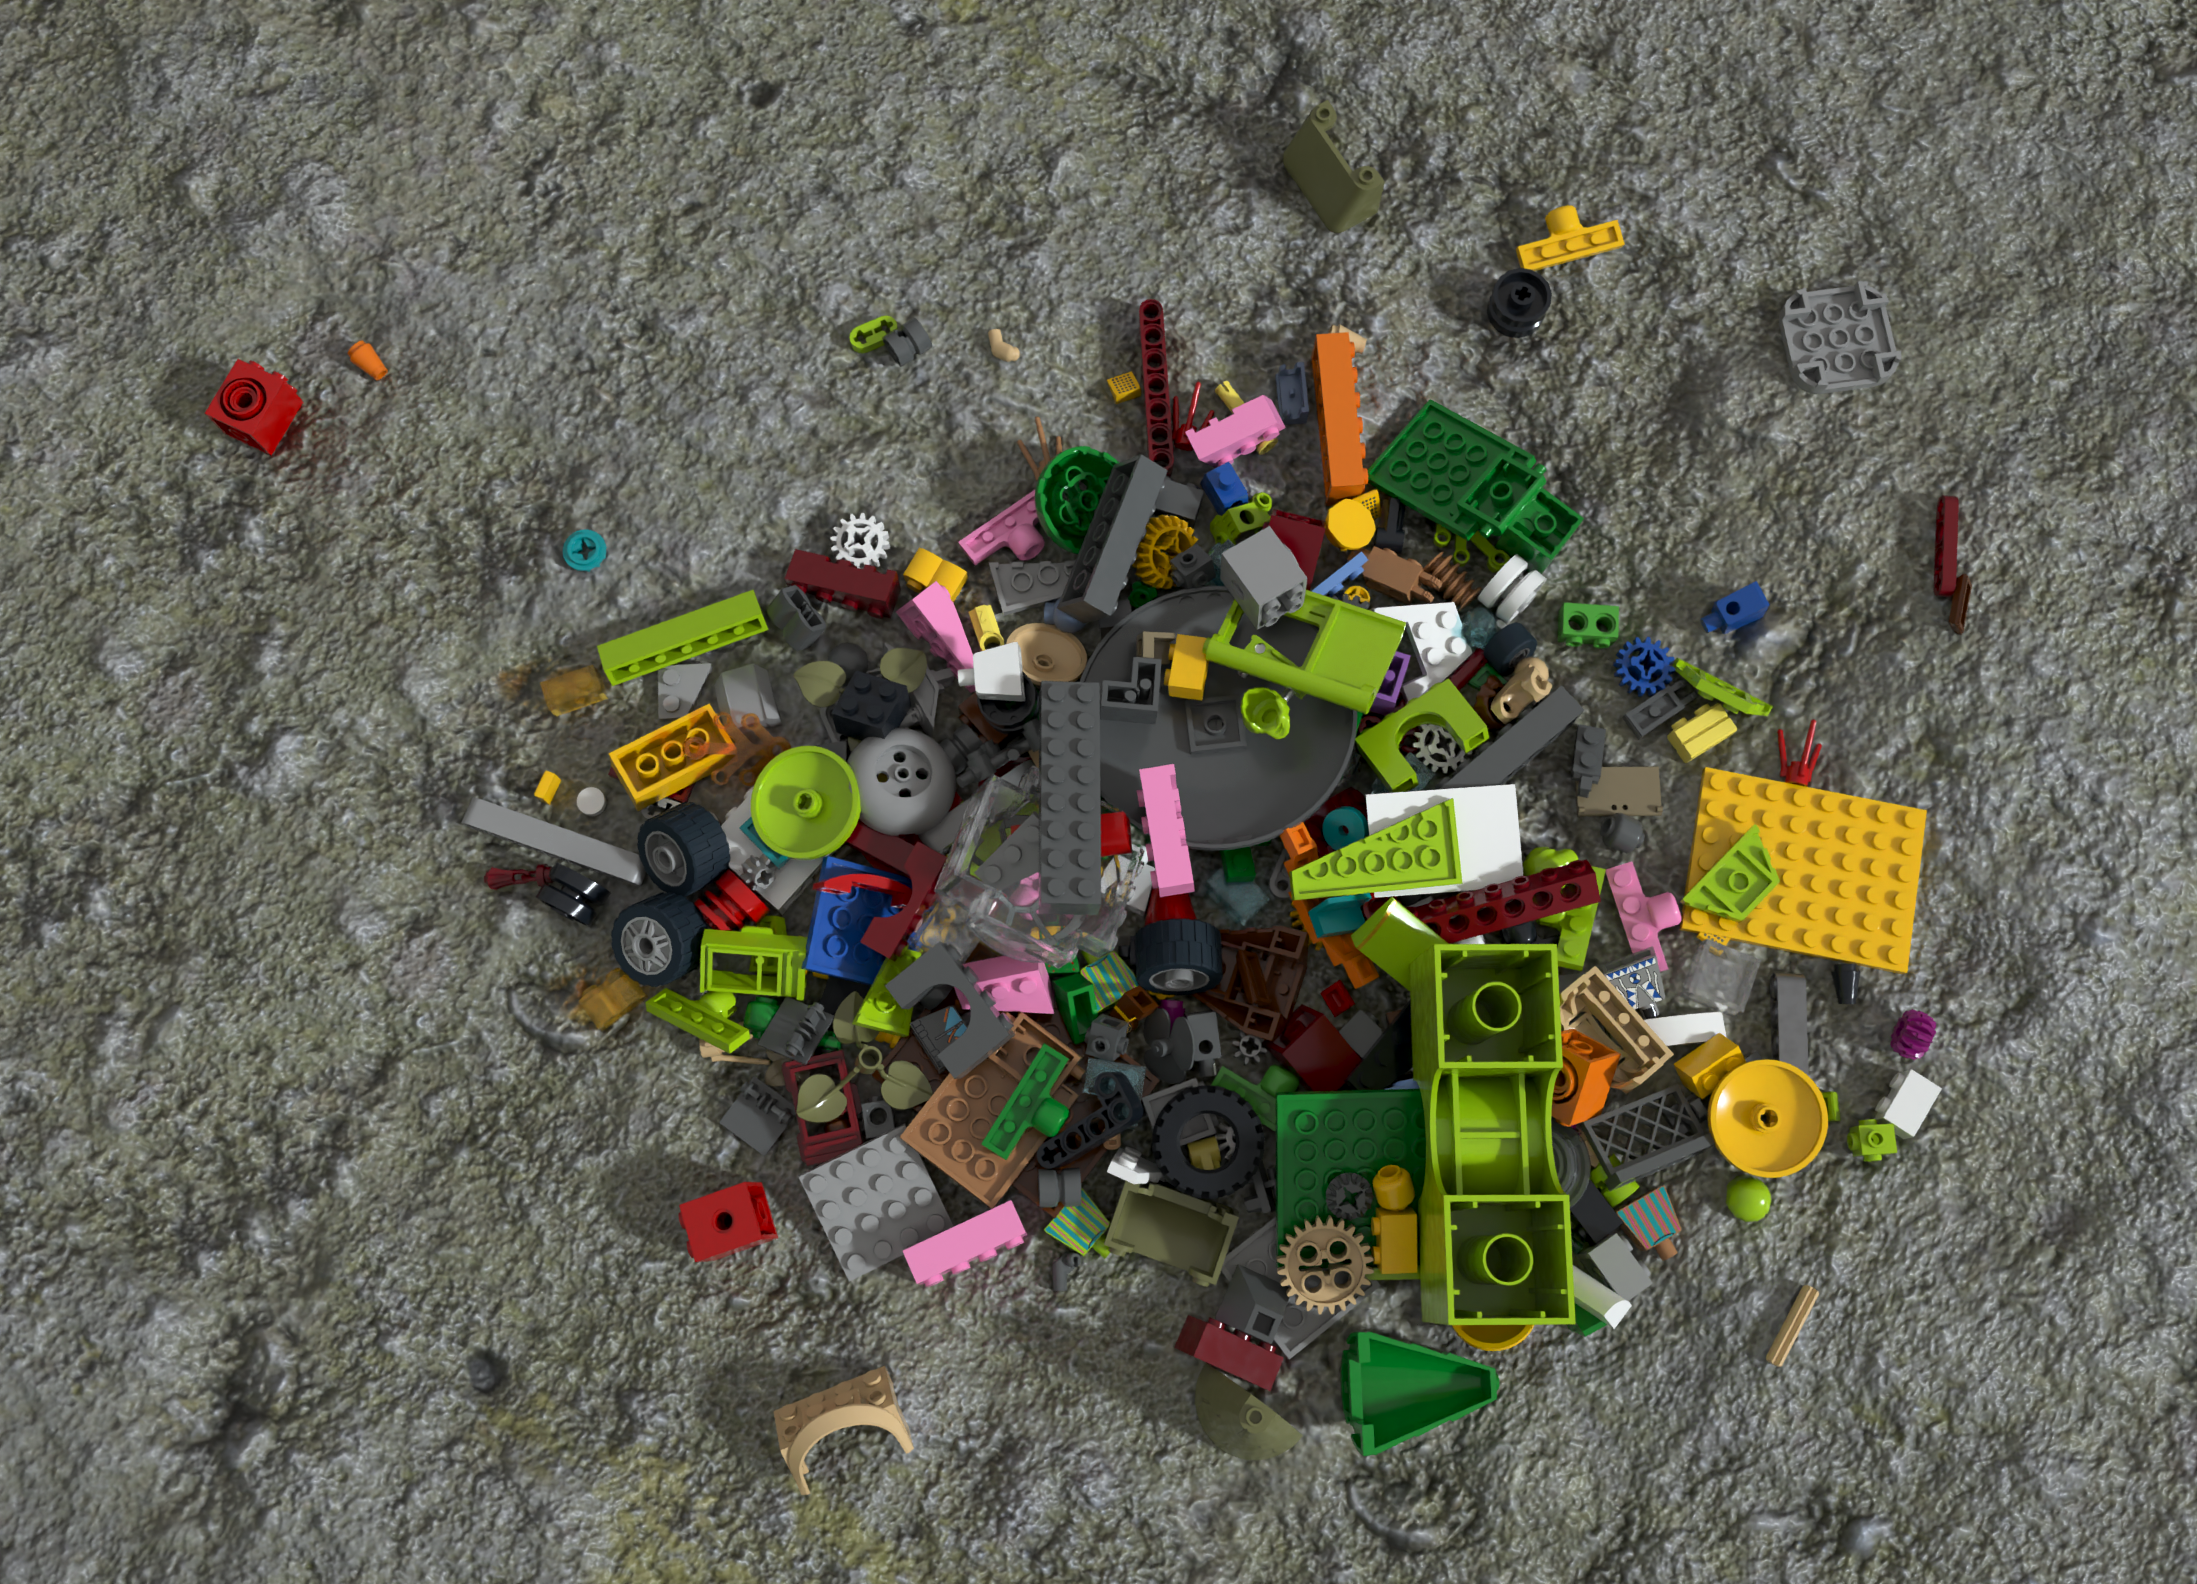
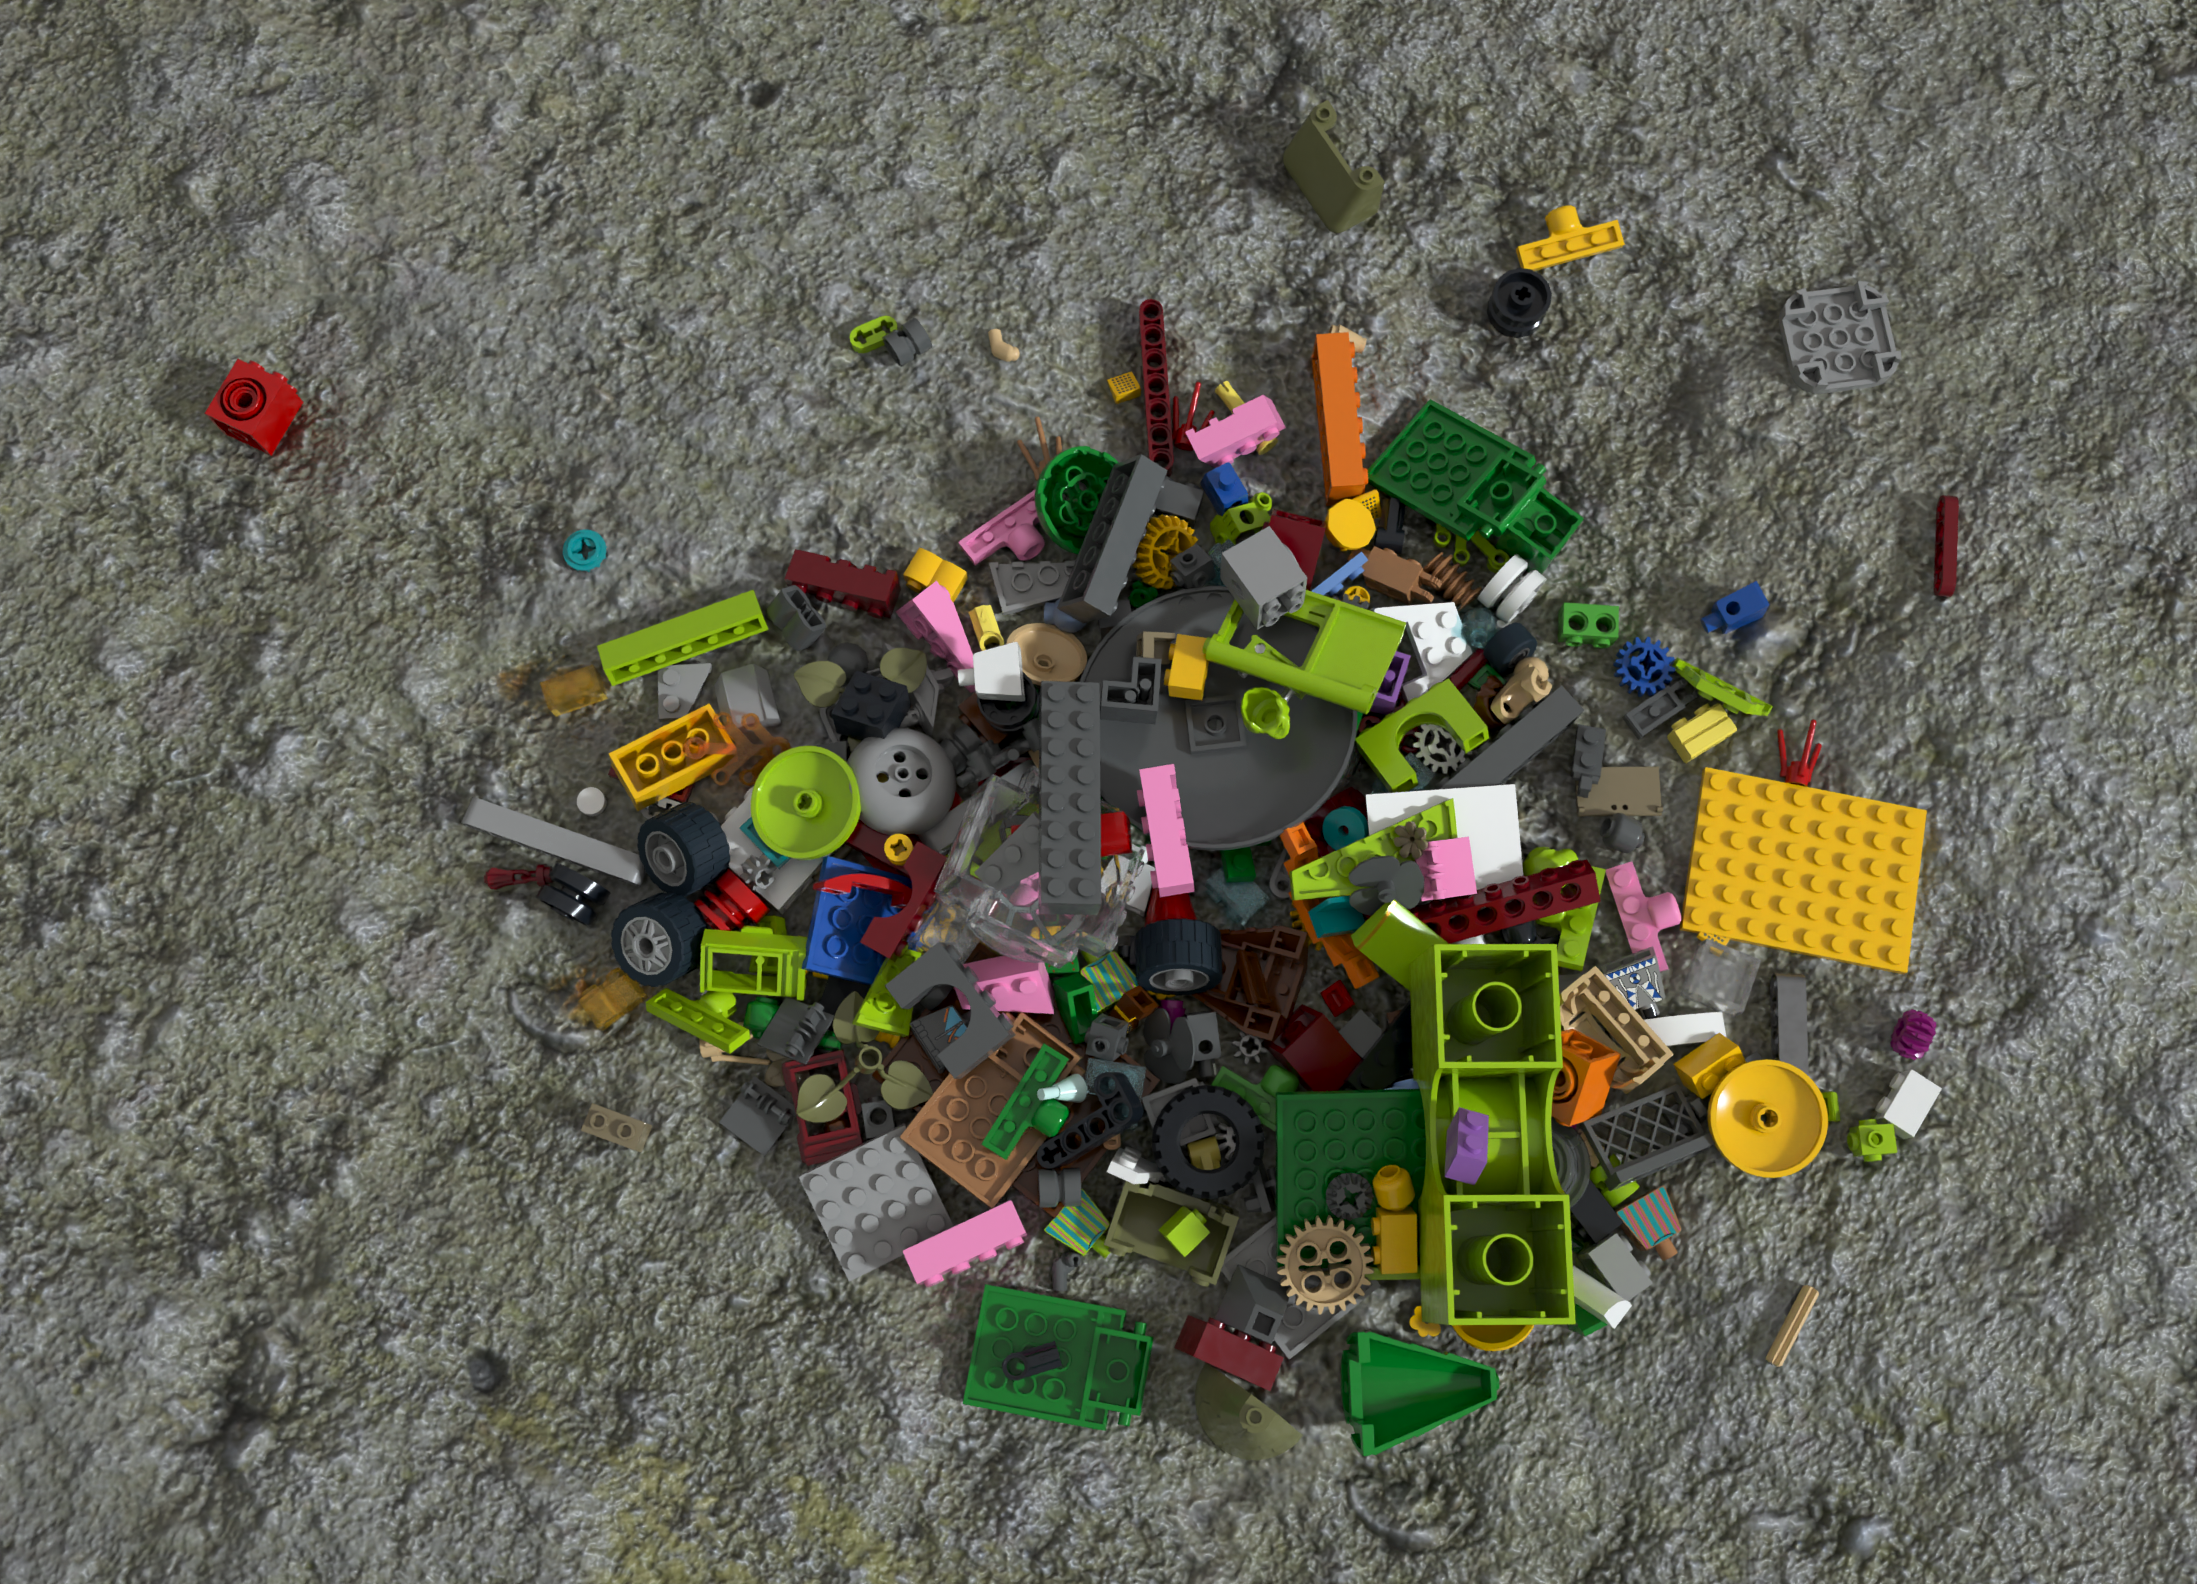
orange cone [347,340,388,381] -> none
yellow tile [534,770,561,805] -> none
red brick [678,1182,778,1262] -> none
tan piece [773,1366,914,1495] -> none
white gear [830,513,890,569] -> none
sand blue hinge [1275,362,1309,425] -> none
lime wing [1680,824,1780,923] -> none
lime hair [1726,1175,1771,1222] -> none
black cone [1831,964,1860,1004] -> none
reddish brown tile [1949,574,1972,635] -> none
none -> dark tan brick [581,1103,652,1153]
none -> yellow wheel [884,834,914,866]
none -> green plate [963,1284,1154,1431]
none -> black piece [1002,1341,1062,1381]
none -> light aqua cone [1037,1074,1087,1103]
none -> lime brick [1158,1206,1210,1257]
none -> dark grey piece [1349,856,1424,916]
none -> dark tan plant [1394,821,1428,859]
none -> yellow plant [1409,1306,1441,1337]
none -> bright pink hinge [1415,837,1477,901]
none -> medium lavender brick [1445,1107,1489,1185]

